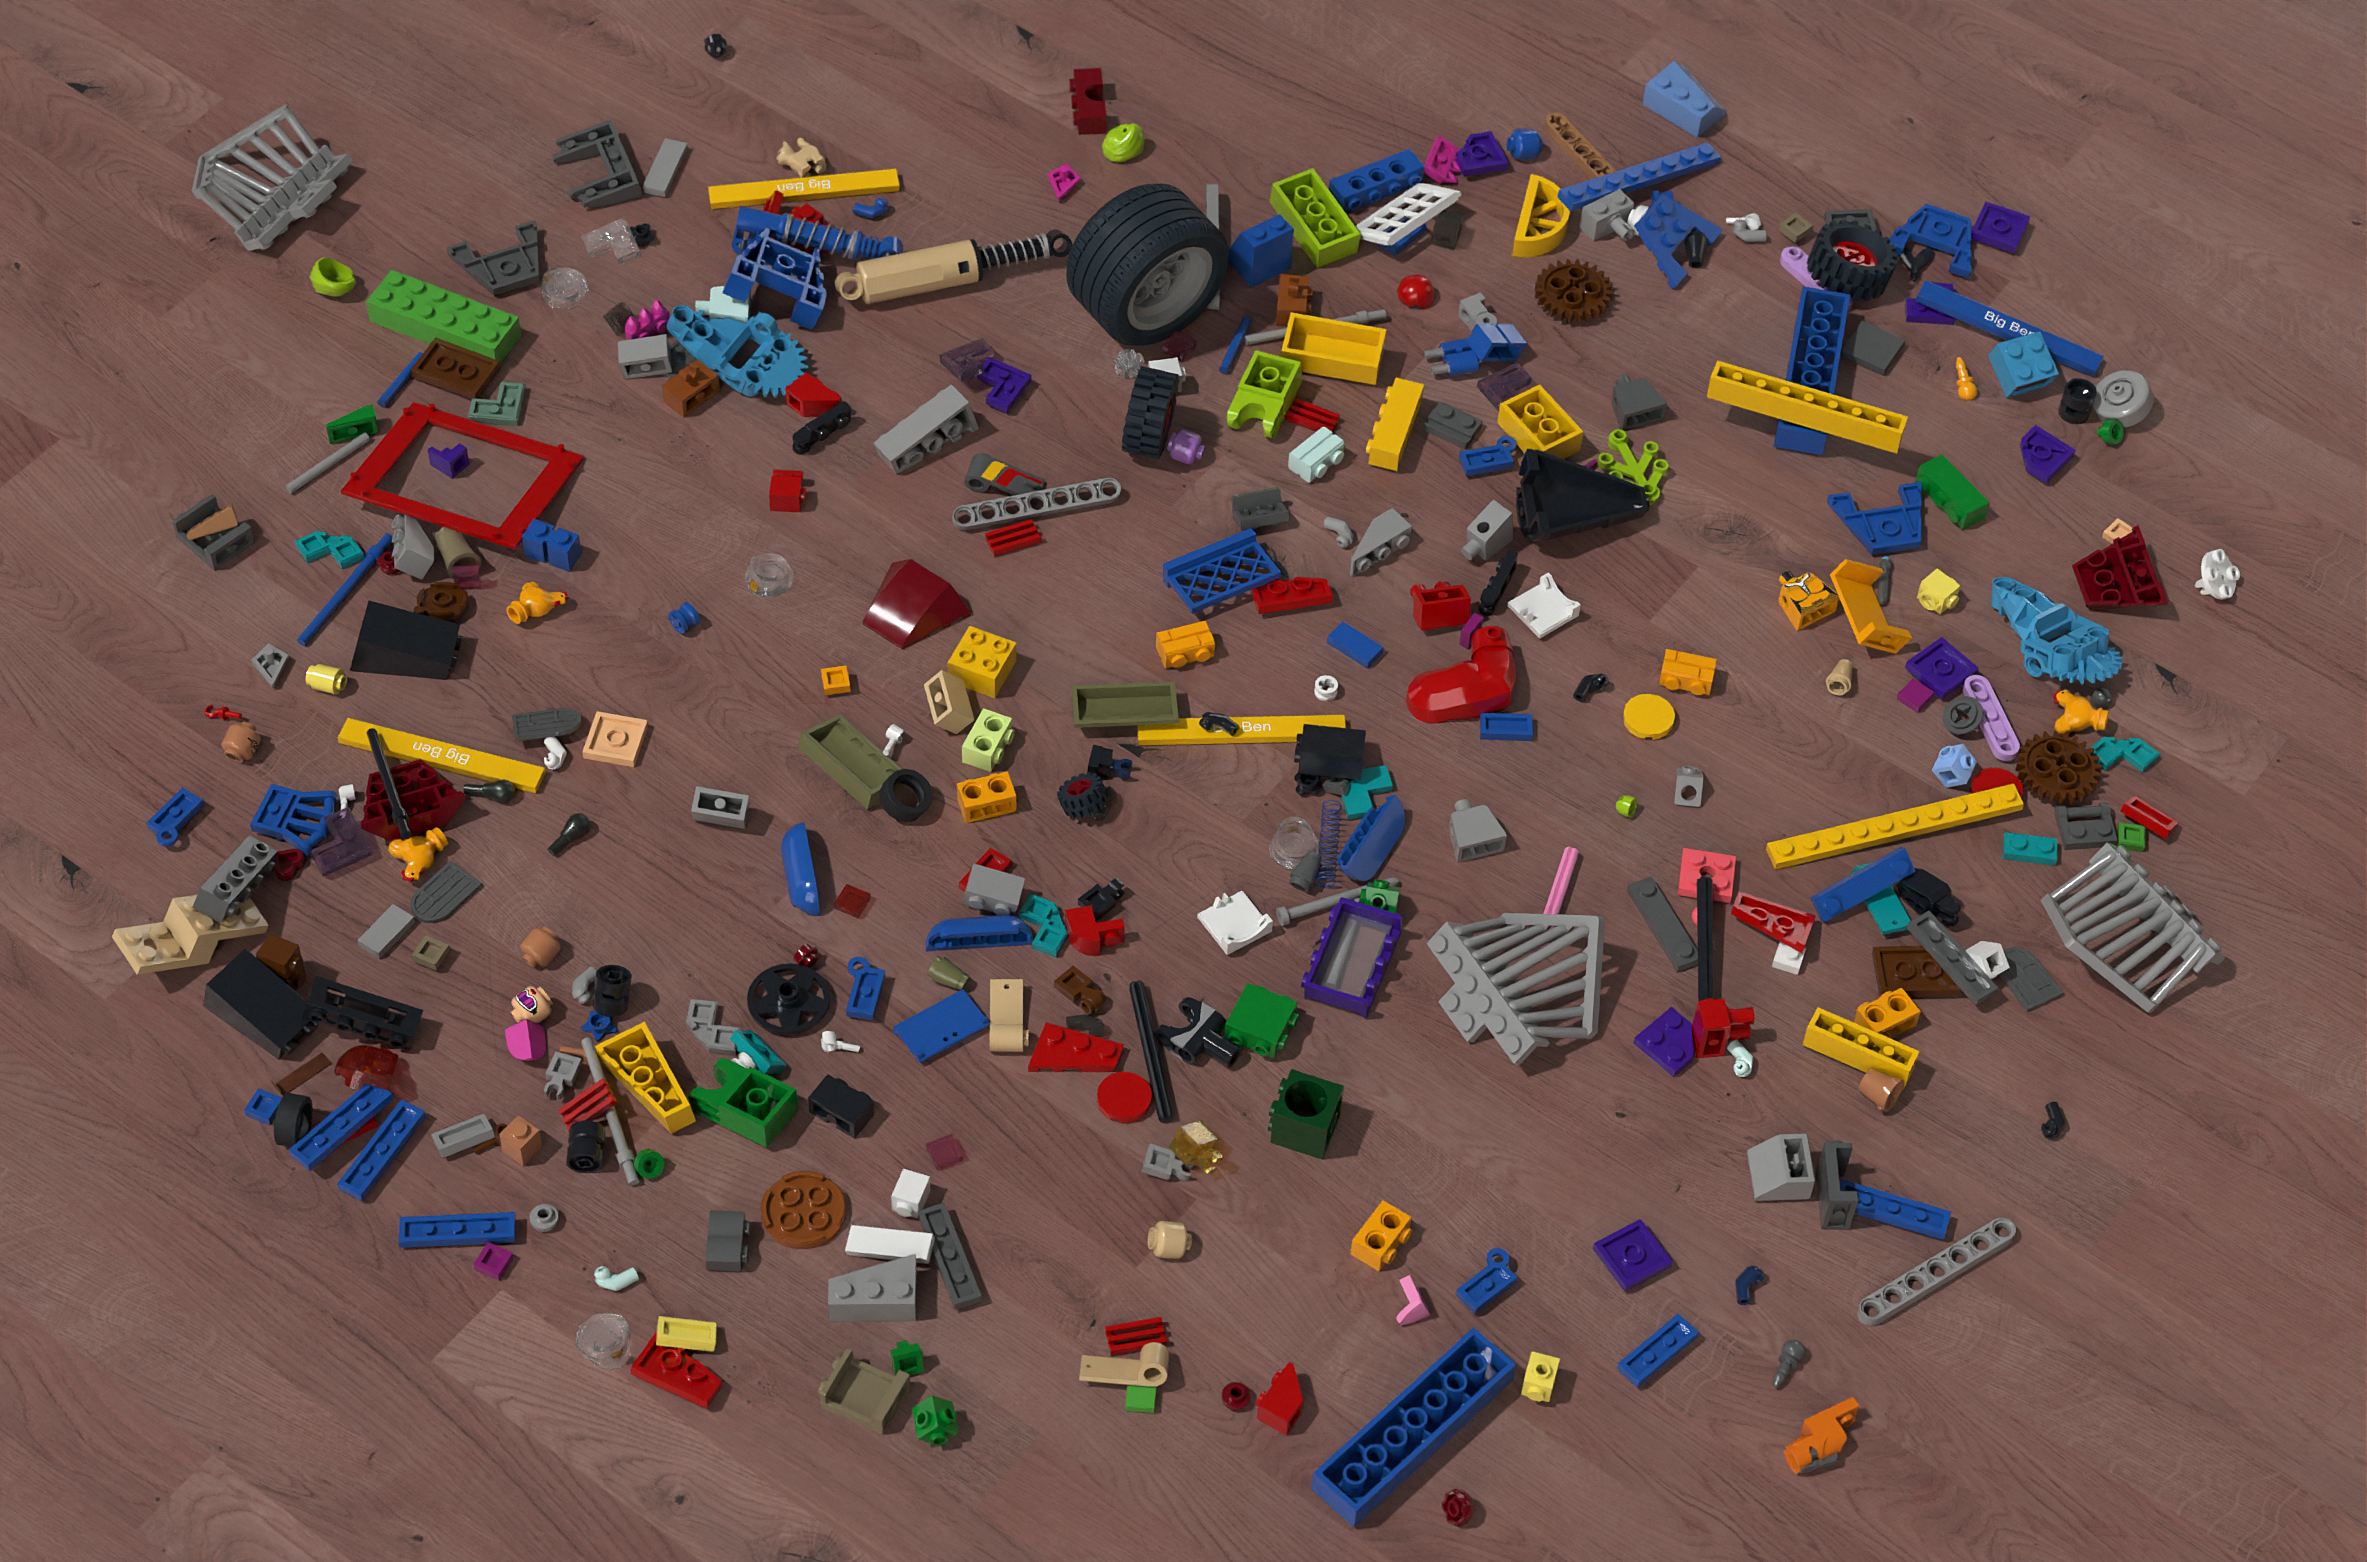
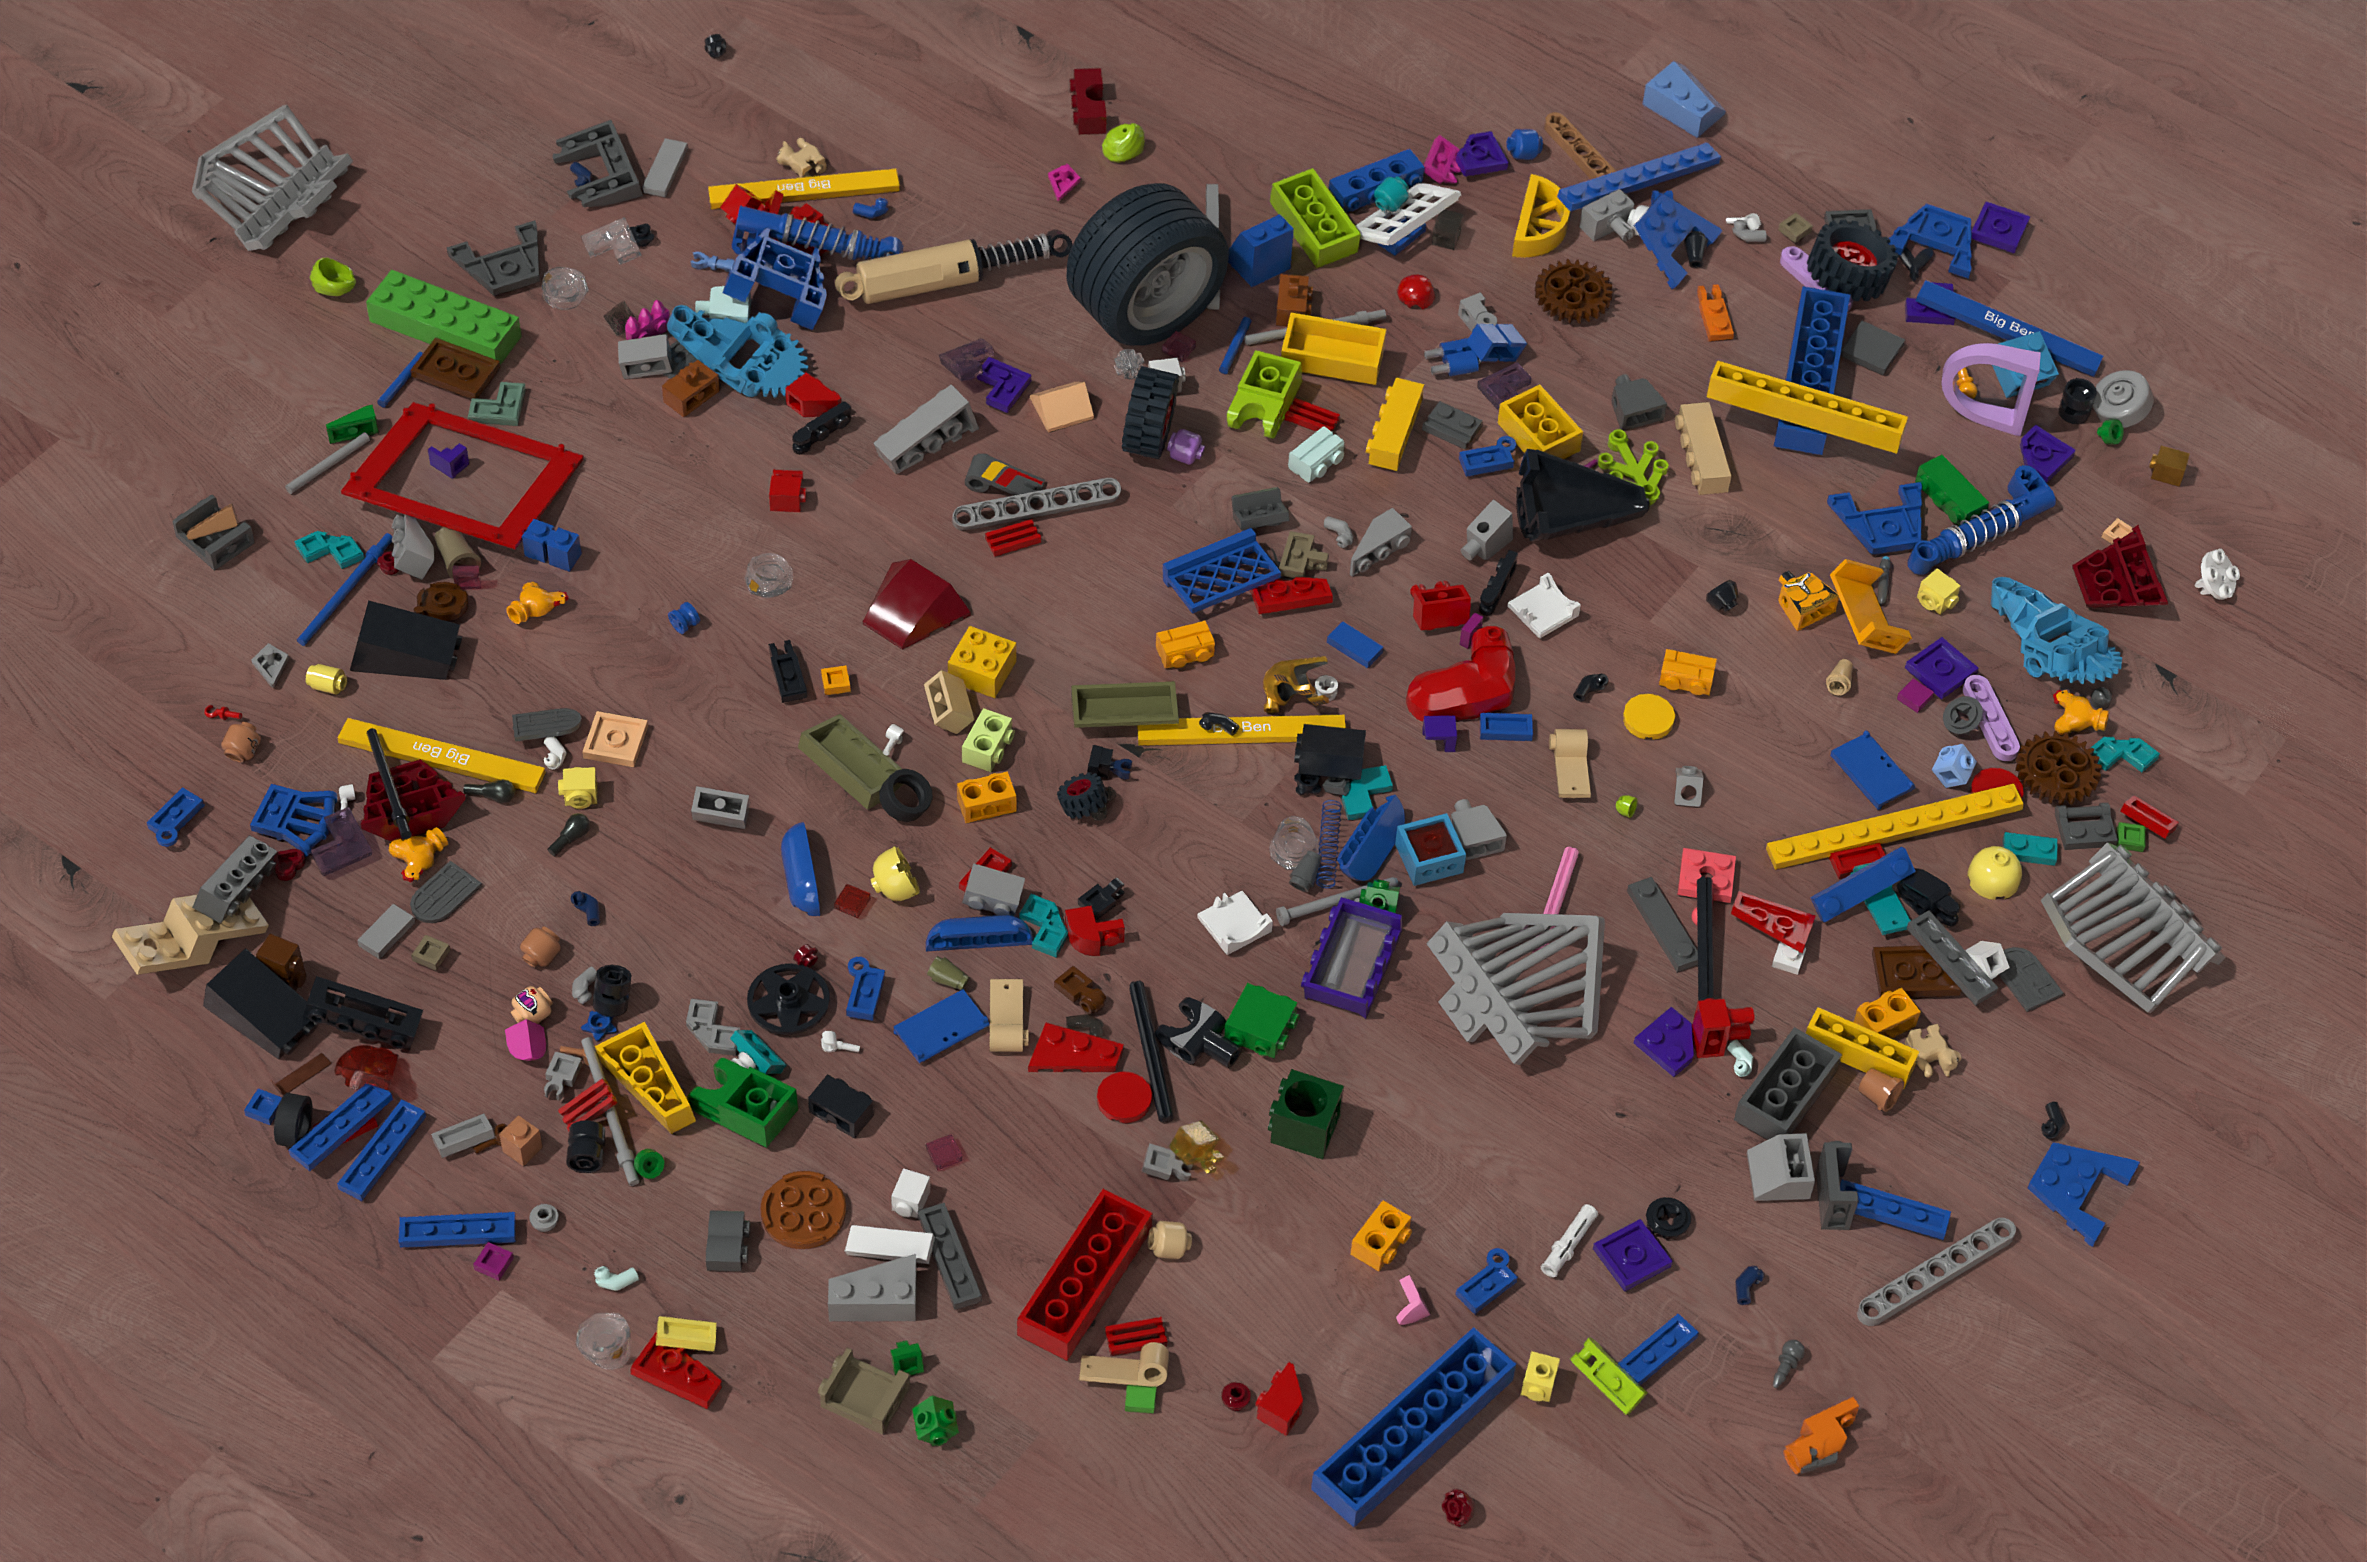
none -> light yellow brick [558,767,597,809]
none -> dark blue arm [570,161,593,187]
none -> dark blue arm [570,891,601,926]
none -> medium blue piece [690,252,735,272]
none -> red brick [720,184,770,224]
none -> black hinge [768,640,807,703]
none -> light yellow cylinder [871,846,920,901]
none -> red brick [1017,1189,1153,1361]
none -> light nougat slope [1030,382,1094,432]
none -> pearl gold piece [1263,656,1329,713]
none -> dark tan hinge [1279,531,1329,578]
none -> teal head [1374,177,1409,212]
none -> dark azure piece [1395,813,1466,886]
none -> dark purple panel [1422,716,1457,752]
none -> white pin [1541,1204,1598,1278]
none -> tan door [1549,729,1591,799]
none -> lime plate [1570,1337,1648,1415]
none -> black gear [1646,1197,1691,1239]
none -> tan brick [1675,402,1731,495]
none -> orange hinge [1697,284,1734,341]
none -> black cone [1706,580,1739,612]
none -> dark grey brick [1734,1027,1842,1140]
none -> red tile [1829,842,1886,879]
none -> blue door [1830,730,1916,810]
none -> tan animal [1905,1024,1961,1078]
none -> blue piece [1907,465,2056,575]
none -> lavender window [1942,343,2041,436]
none -> light yellow cylinder [1967,846,2022,900]
none -> blue wing [2028,1142,2140,1247]
none -> pearl gold brick [2149,445,2190,487]

